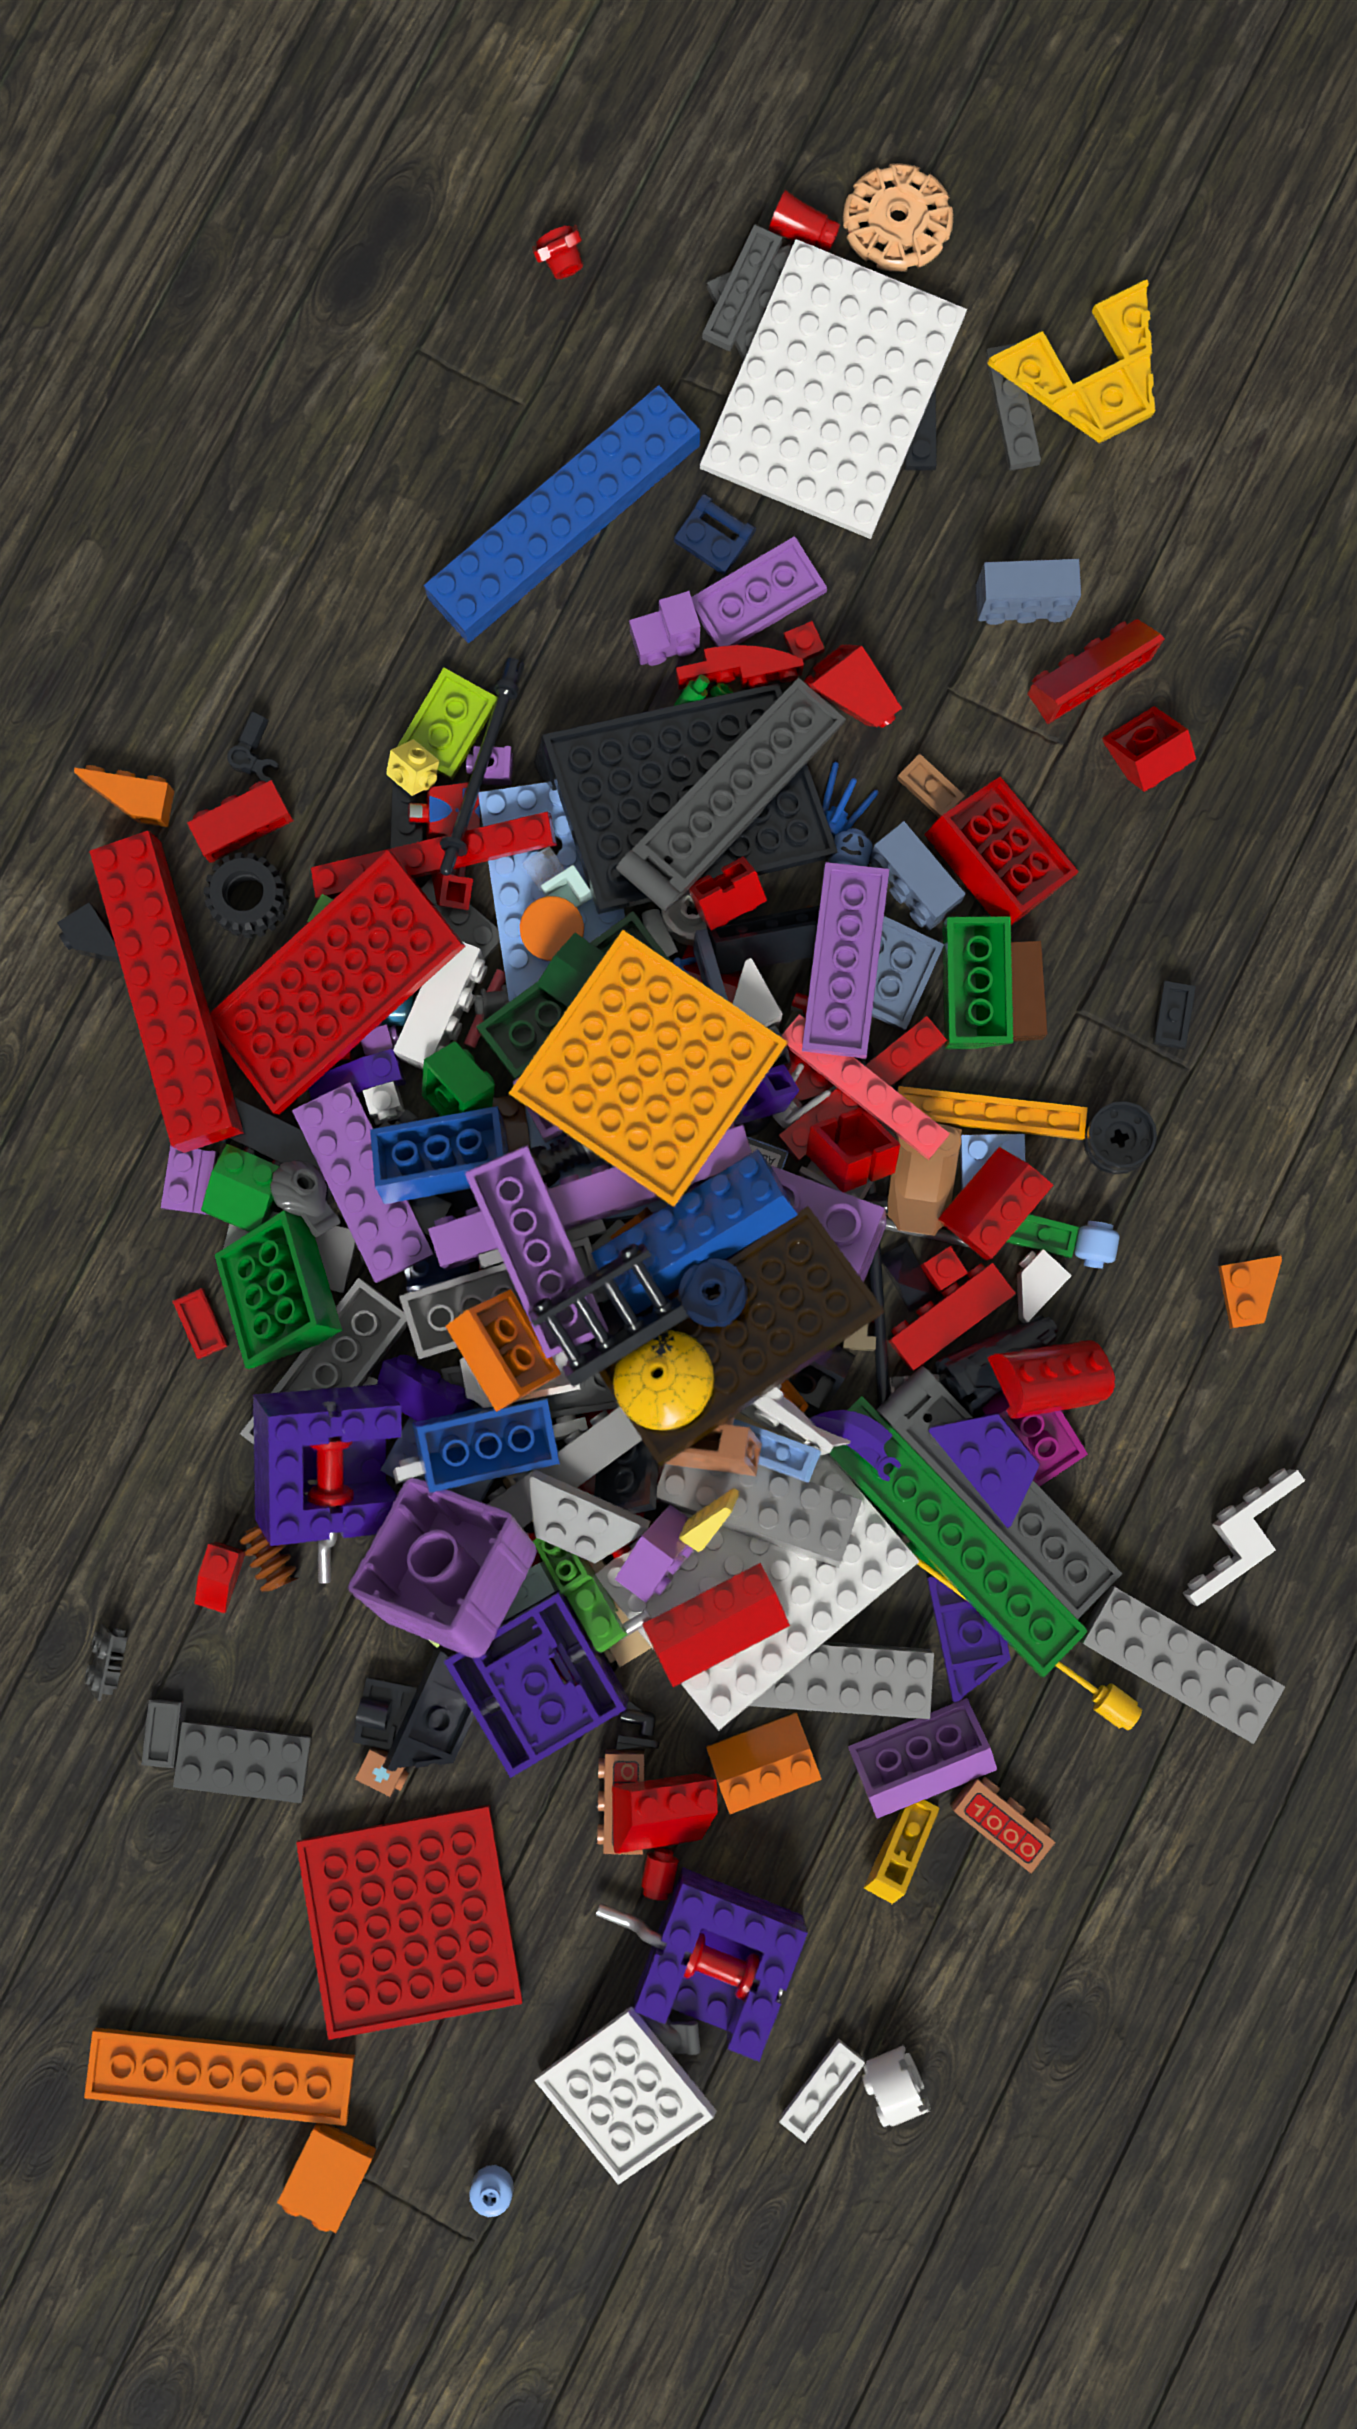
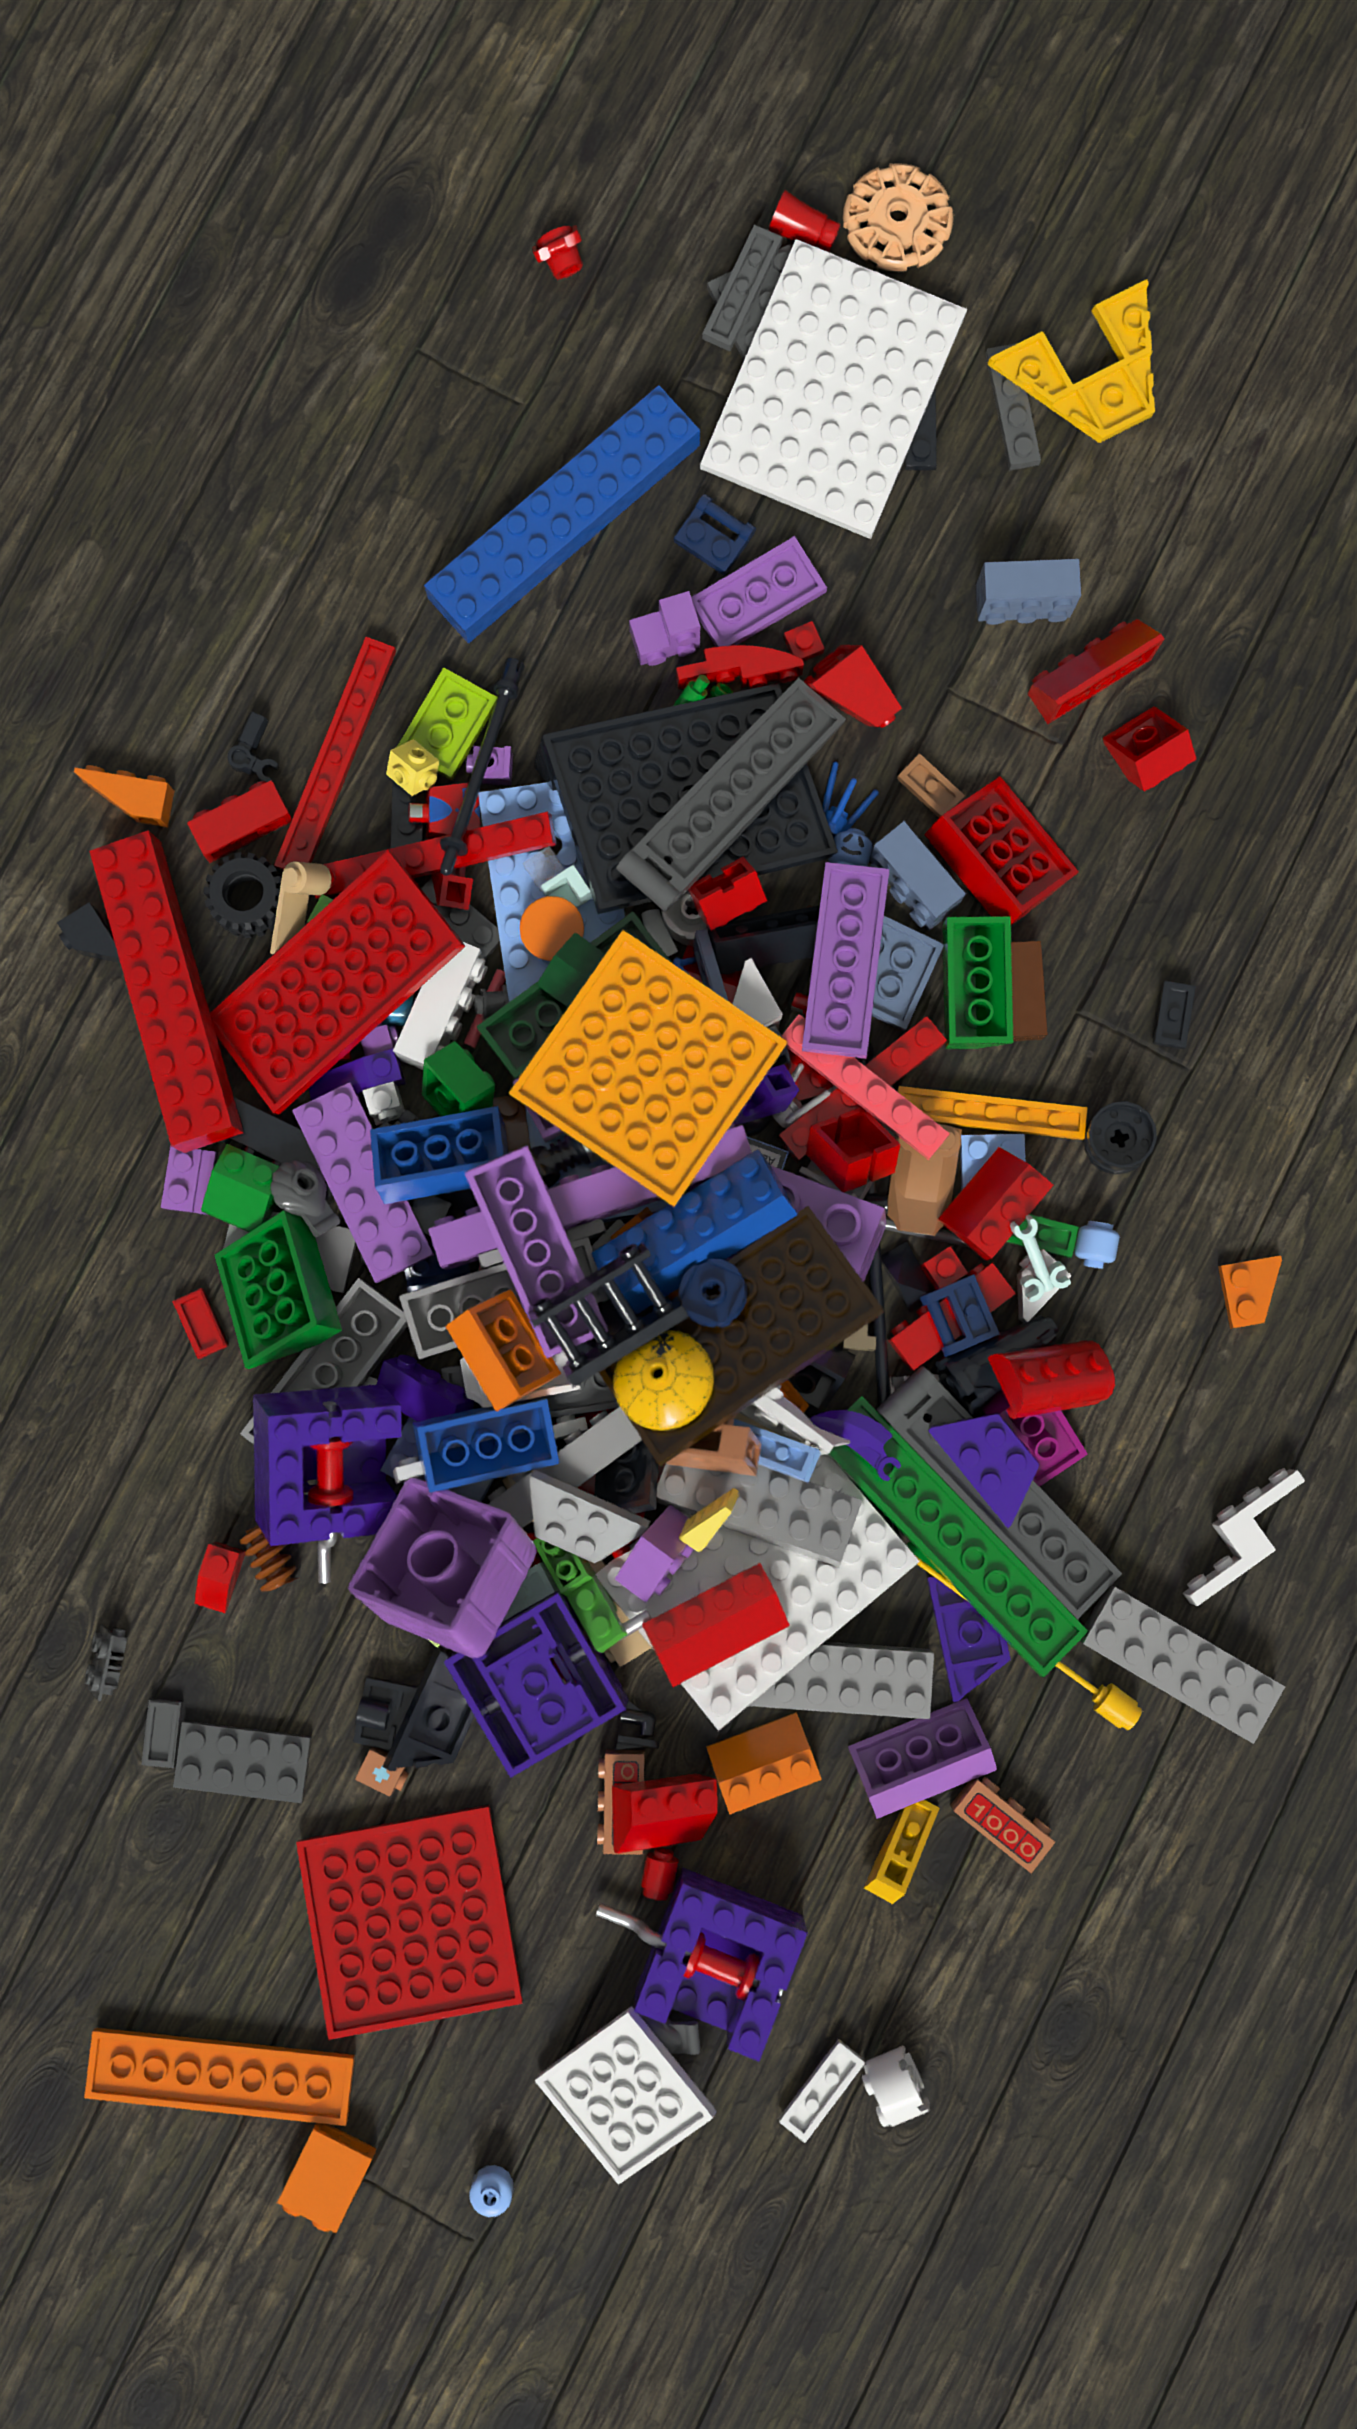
none -> tan door [270,862,331,954]
none -> red plate [274,637,396,871]
none -> dark blue plate [920,1275,999,1357]
none -> light aqua bar [1010,1215,1071,1302]

